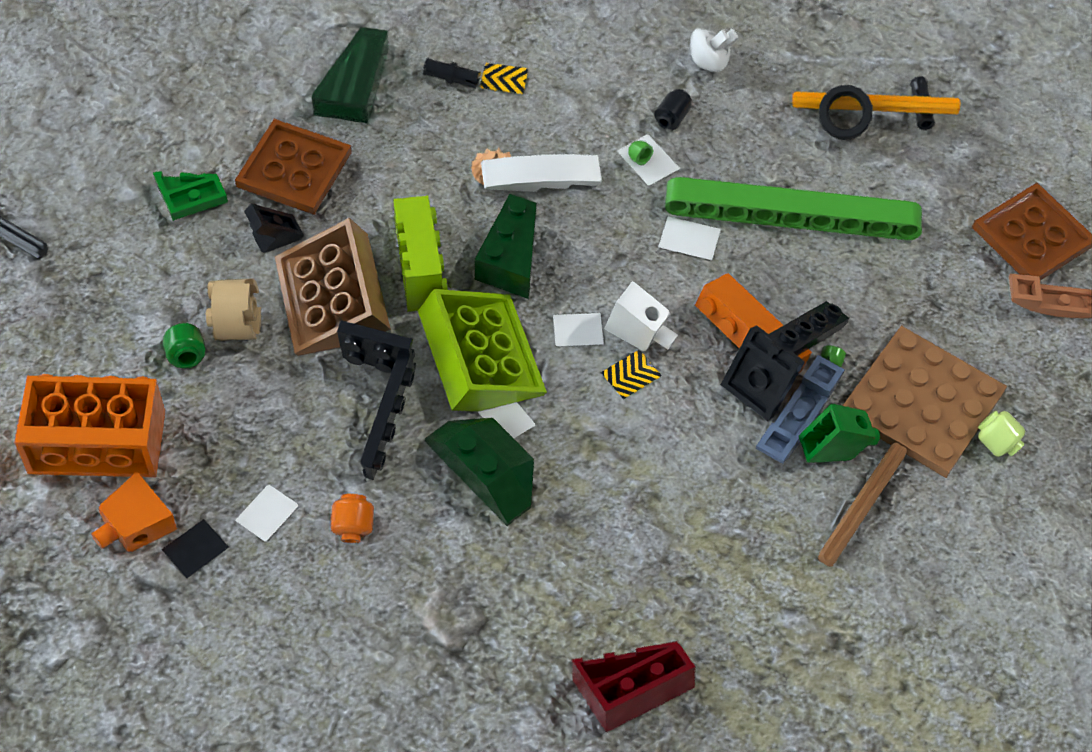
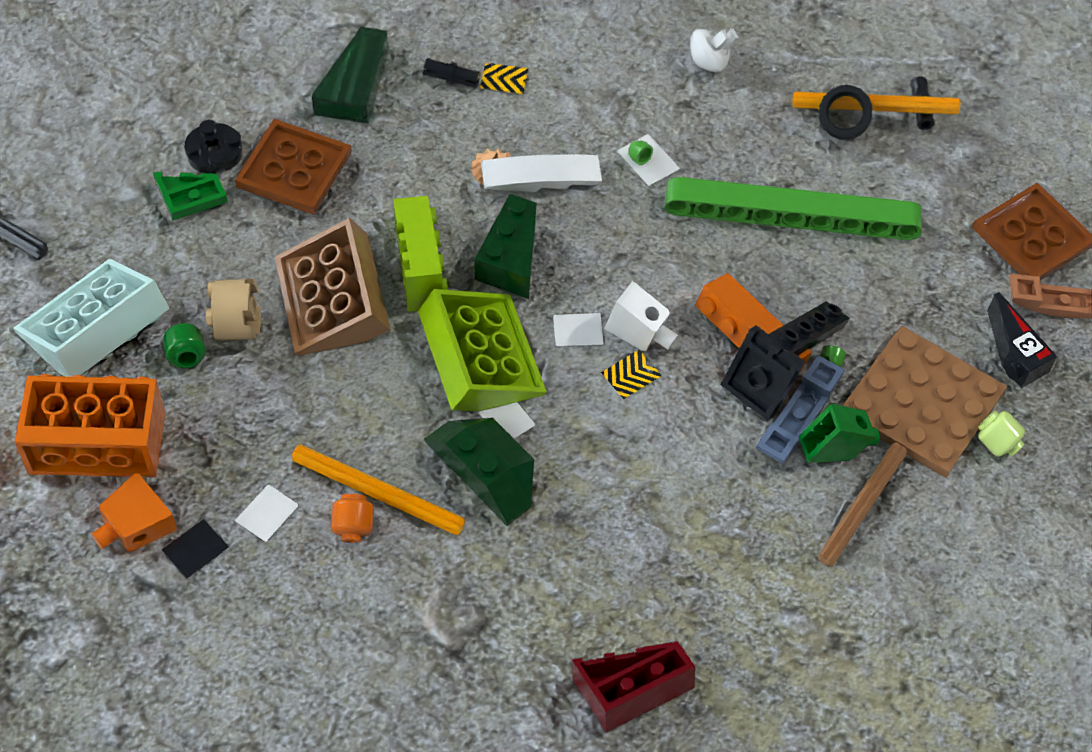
black slope [244,203,304,253] -> none
black bracket [337,320,417,480] -> none
black brick [654,89,692,130] -> none
white sticker [658,216,721,261] -> none
none -> light aqua slope [13,259,170,377]
none -> black plate [184,120,243,174]
none -> light orange axle [292,444,465,535]
none -> black slope [987,292,1057,388]

